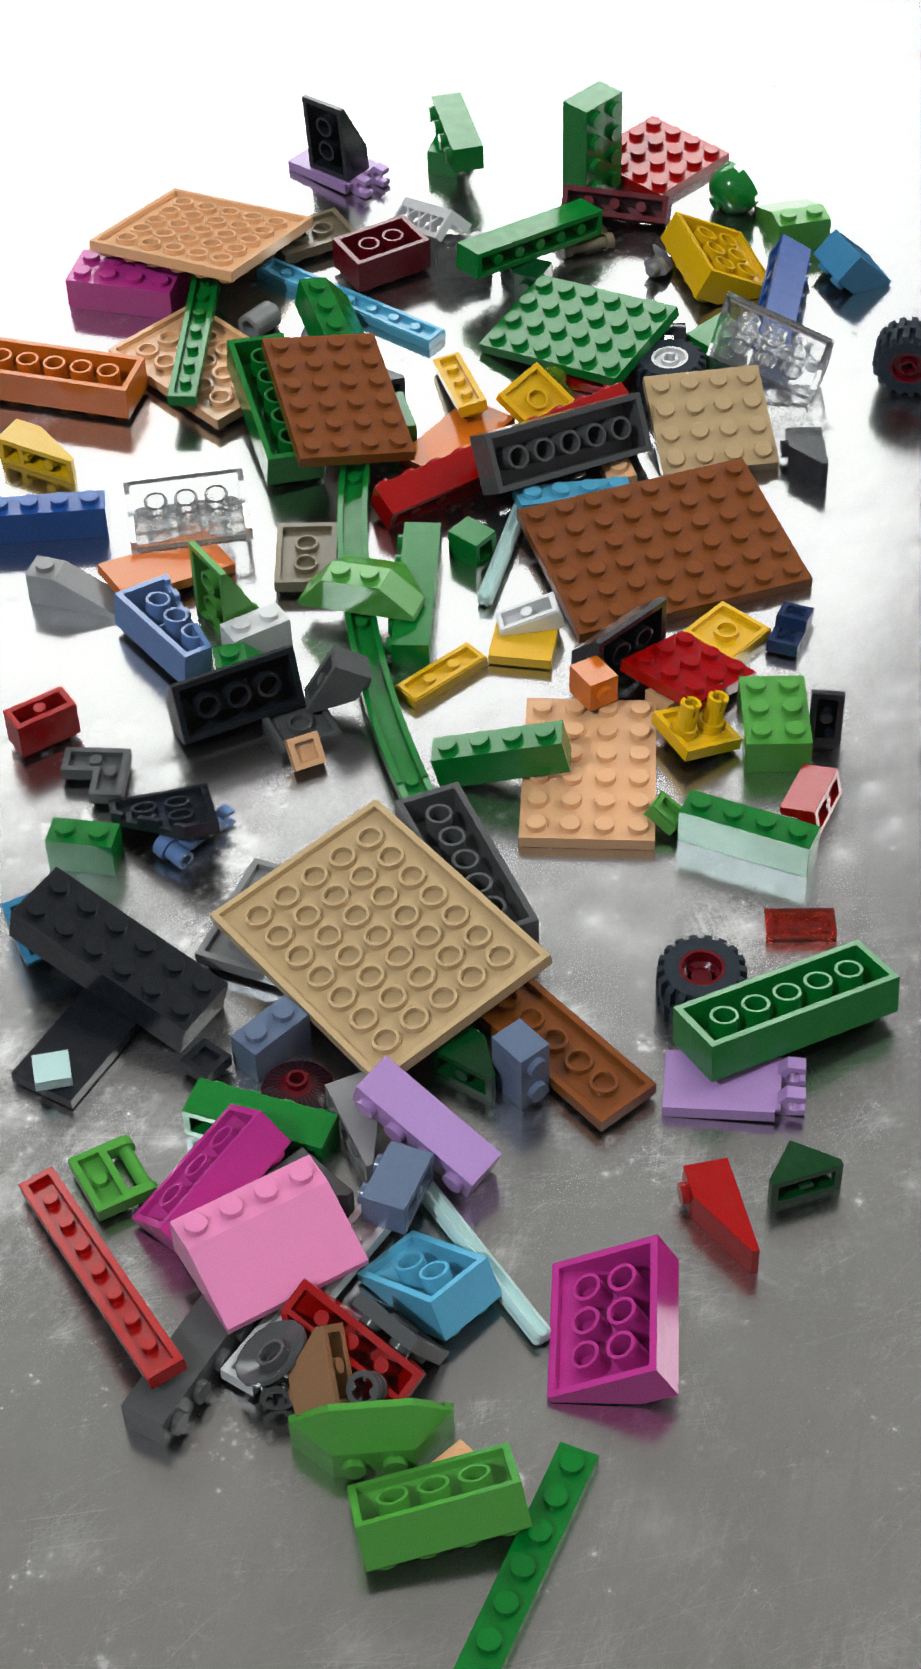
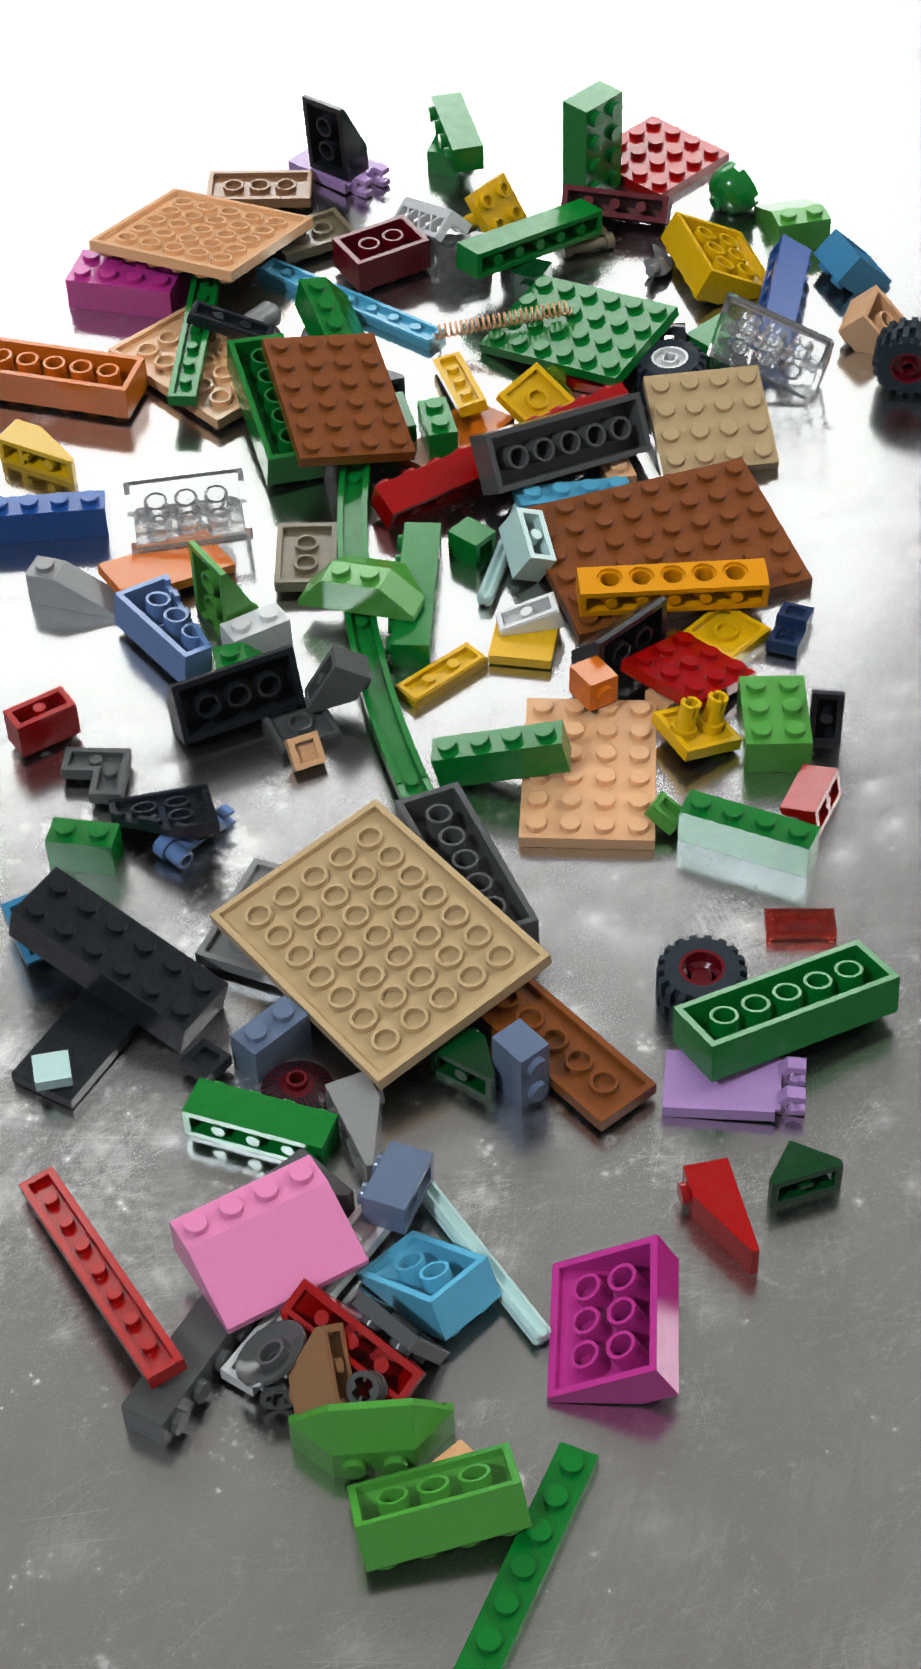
bright green plate [68,1135,159,1222] -> none
dark pink slope [131,1104,291,1254] -> none
lavender brick [352,1055,502,1197] -> none
black slope [779,426,829,487] -> none
none -> black tile [186,300,275,339]
none -> medium nougat plate [206,170,314,209]
none -> green brick [417,396,458,461]
none -> light nougat piece [434,300,572,340]
none -> yellow plate [463,172,527,232]
none -> light aqua brick [498,507,557,582]
none -> light orange brick [576,558,770,617]
none -> light nougat slope [837,285,904,355]

